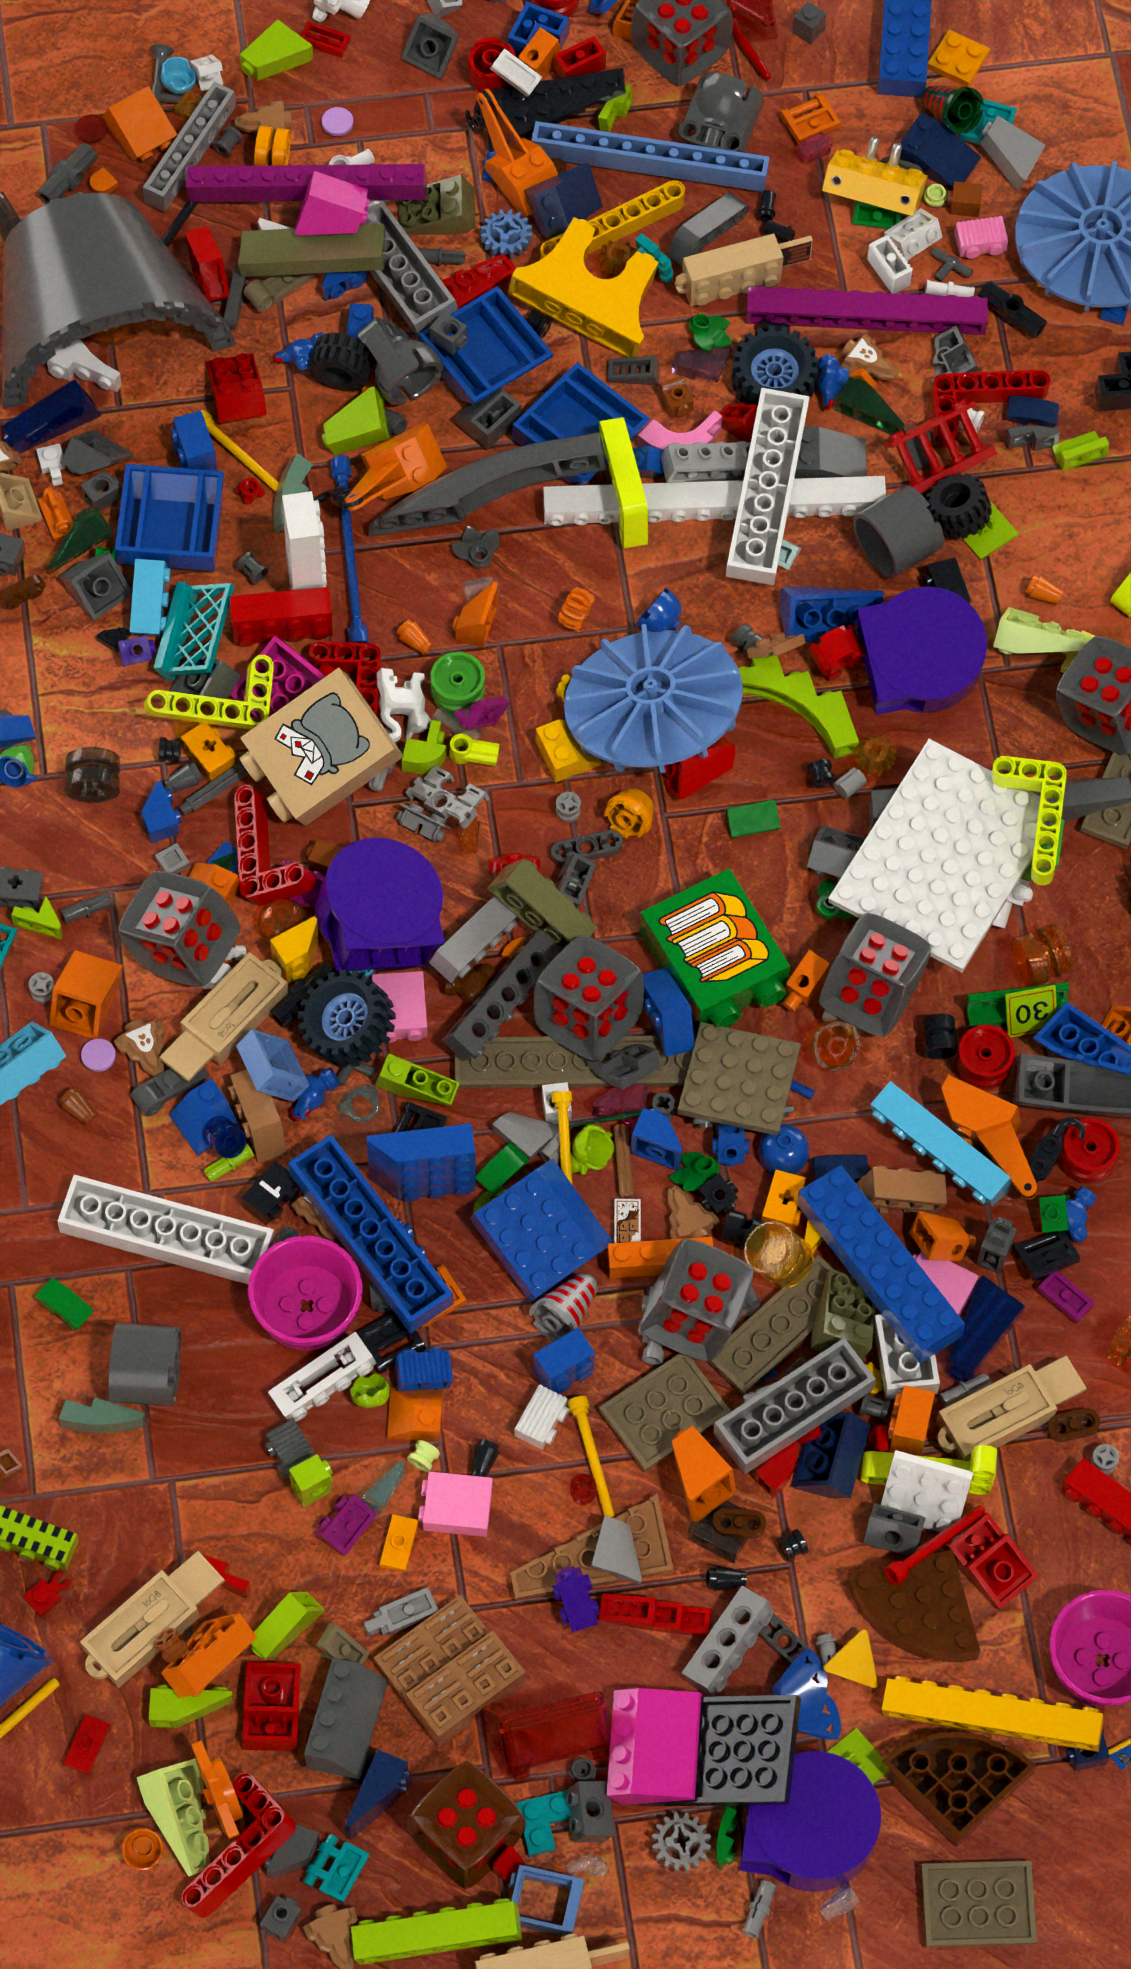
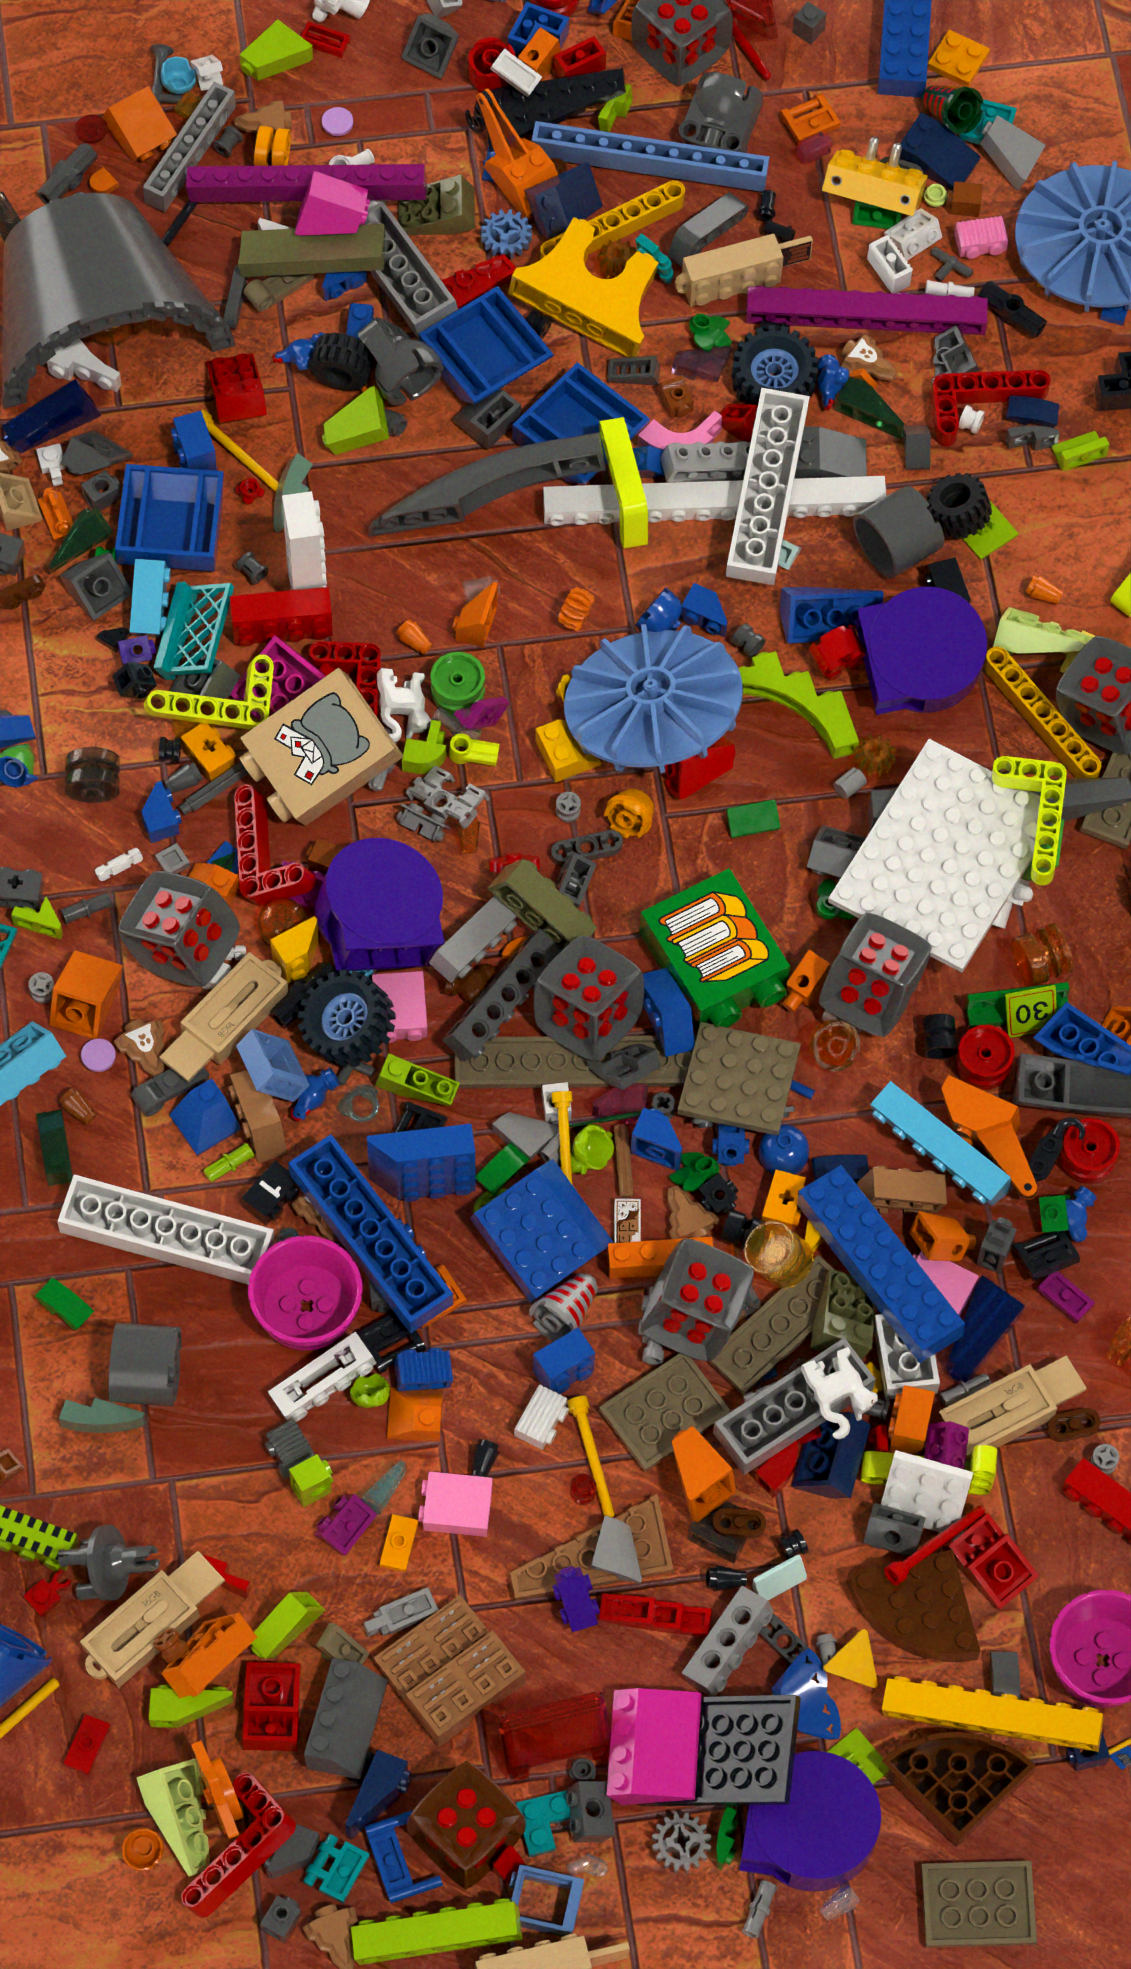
red window [185,226,230,302] -> none
clear blue wheel [202,1116,247,1158] -> none
orange slope [313,422,447,511] -> none
blue hose [331,455,369,643] -> none
yellowish green wheel [407,1440,440,1472] -> none
dark grey axle [418,247,465,266] -> none
dark grey brick [429,311,468,355] -> none
dark grey plate [451,526,500,568] -> none
medium nougat plate [747,632,806,658] -> none
black wheel [807,759,836,789] -> none
red fence [883,399,997,494] -> none
none -> clear green slope [36,1109,73,1187]
none -> dark grey piece [58,1524,160,1601]
none -> white axle [95,848,143,881]
none -> black brick [112,662,157,699]
none -> blue plate [364,1810,443,1904]
none -> blue slope [680,583,728,637]
none -> light aqua slope [752,1554,807,1600]
none -> white animal [801,1347,878,1439]
none -> magenta bracket [924,1421,969,1470]
none -> yellow beam [984,646,1101,778]
none -> dark grey slope [989,1652,1020,1700]

